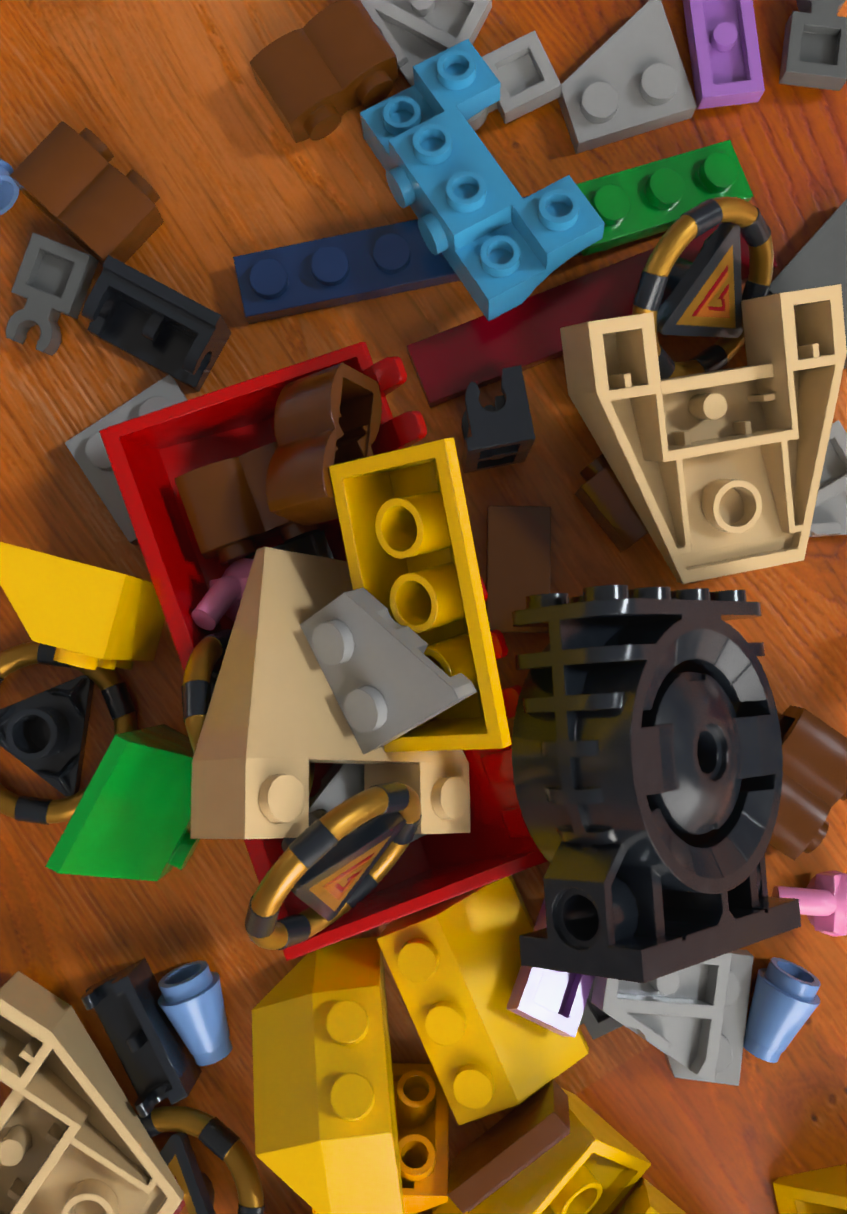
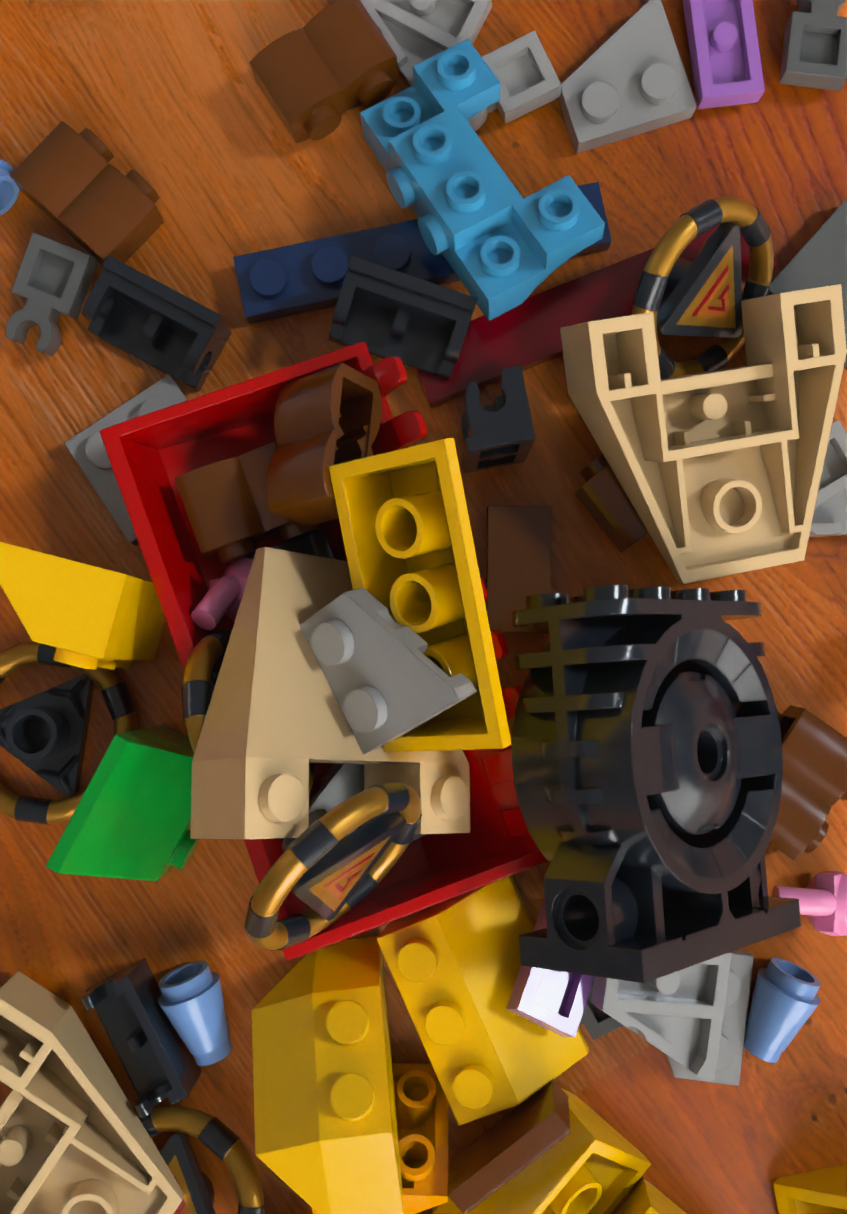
green plate [576,140,753,256] -> none
none -> black hinge [328,256,478,381]

